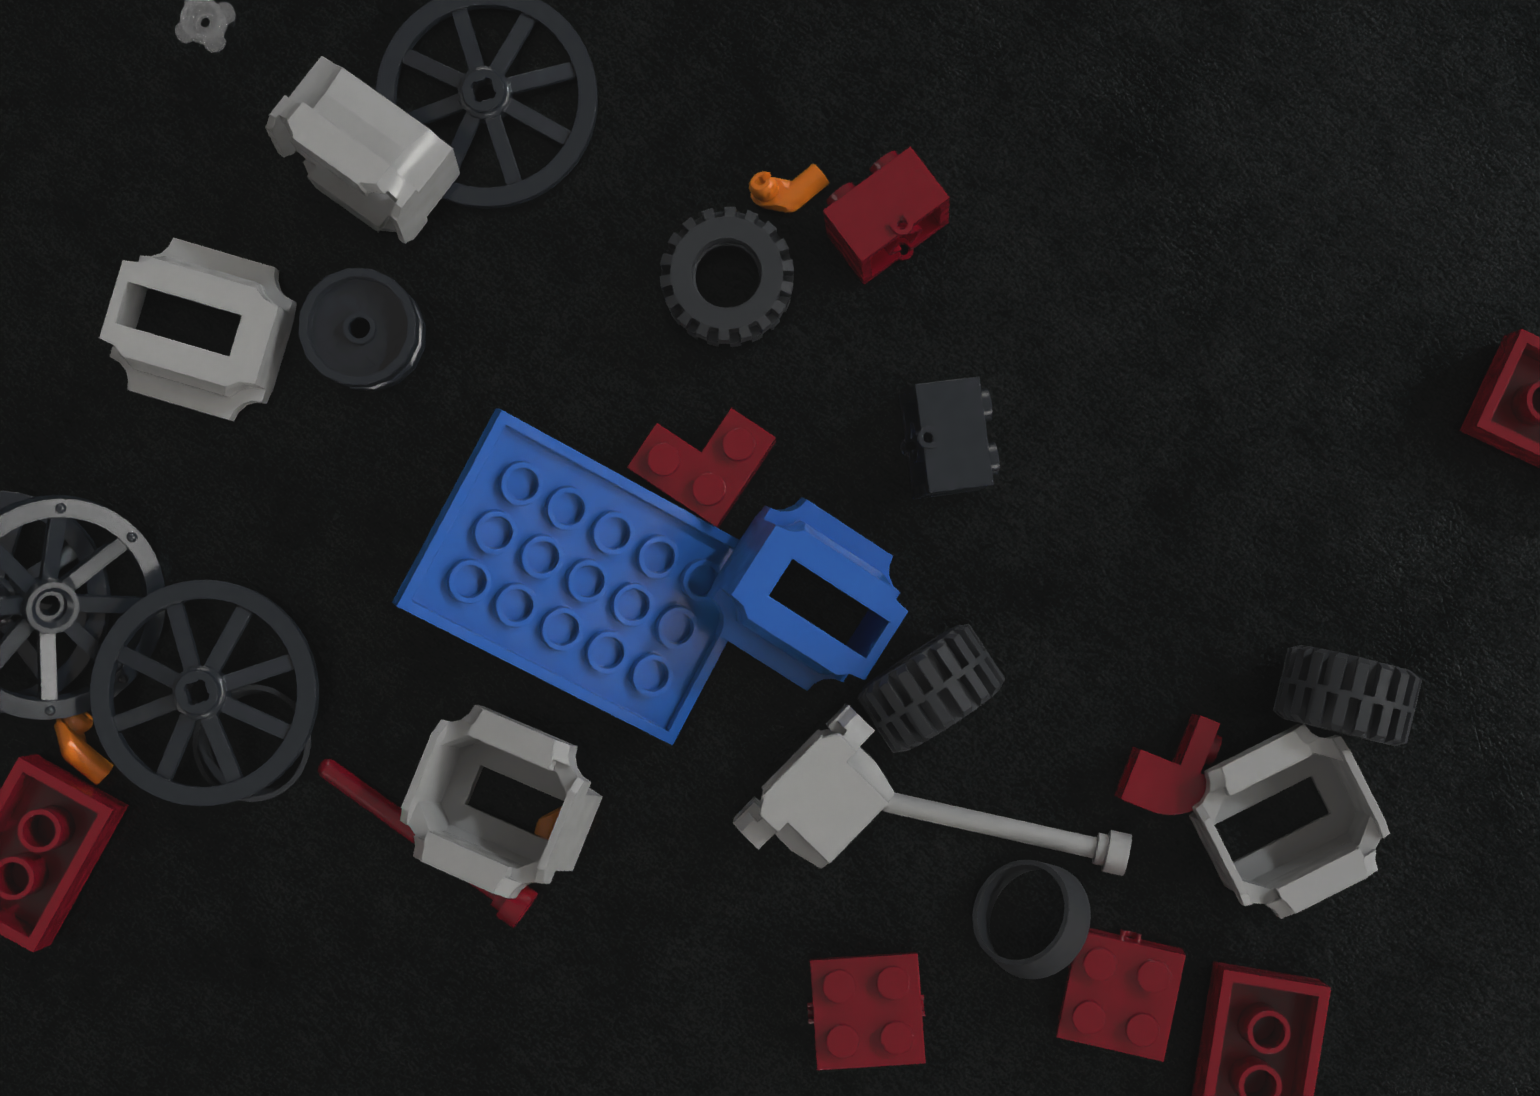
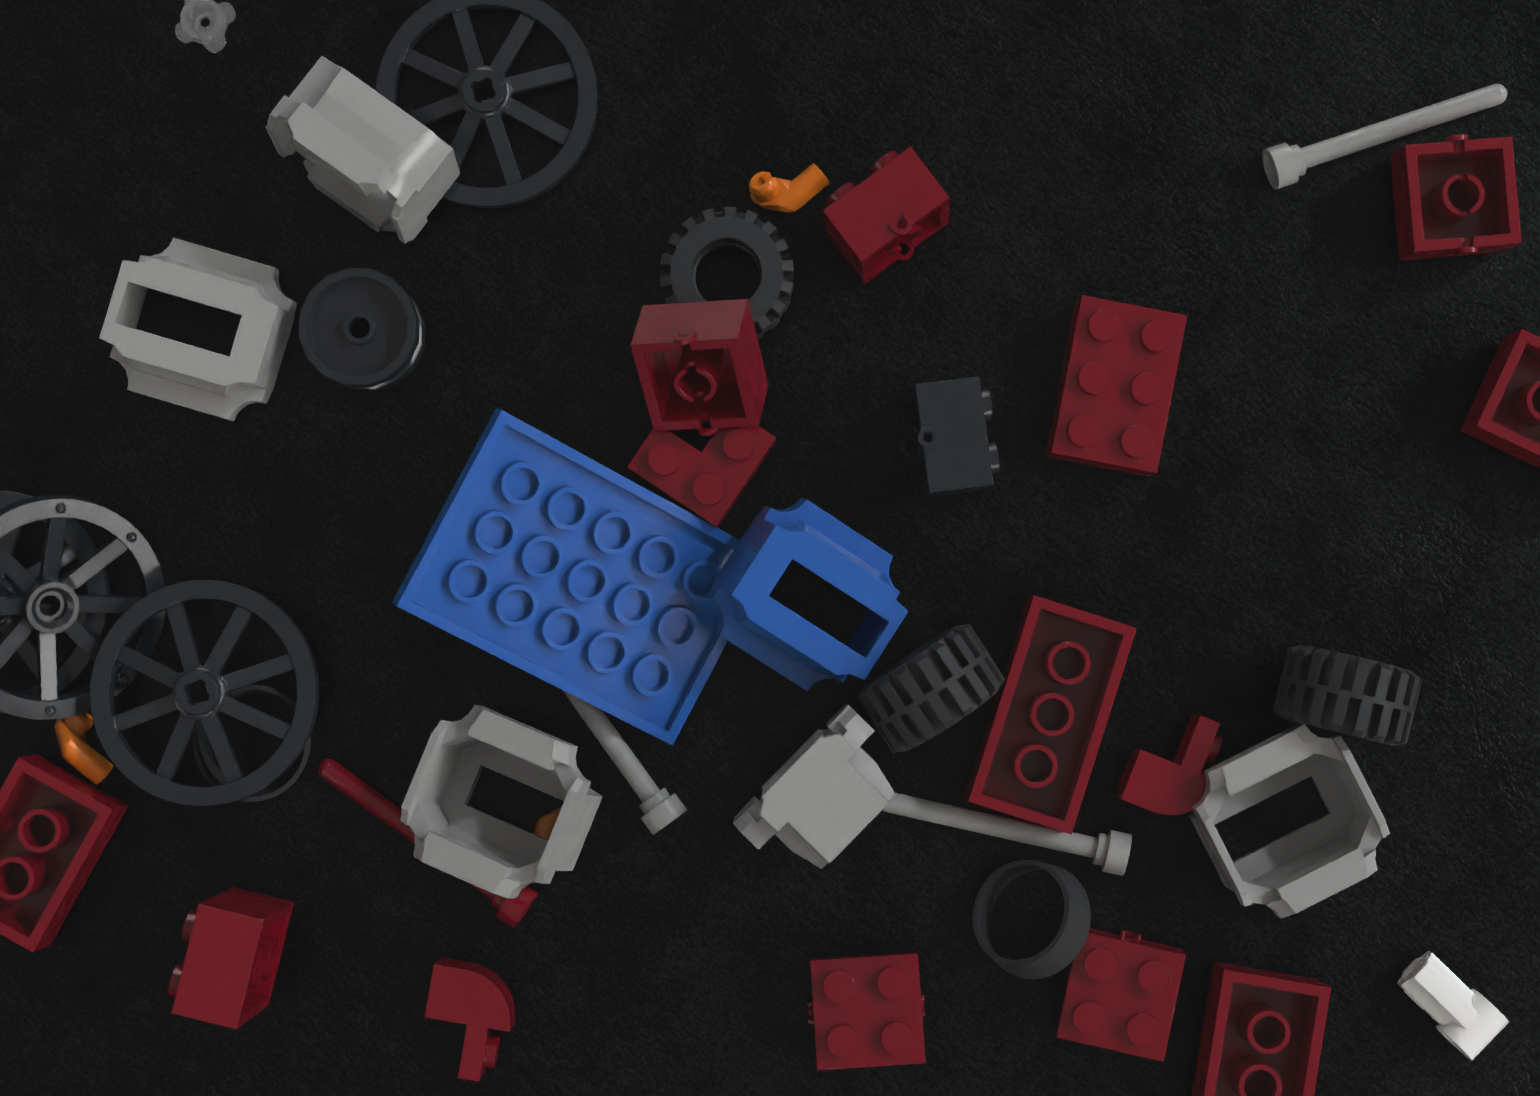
none -> dark red brick [168,887,294,1029]
none -> dark red brick [425,957,515,1082]
none -> light grey piece [562,690,687,835]
none -> dark red brick [630,299,769,436]
none -> dark red brick [964,595,1137,835]
none -> dark red brick [1045,295,1187,477]
none -> light grey piece [1262,84,1507,189]
none -> dark red brick [1390,134,1522,261]
none -> white piece [1397,951,1509,1061]

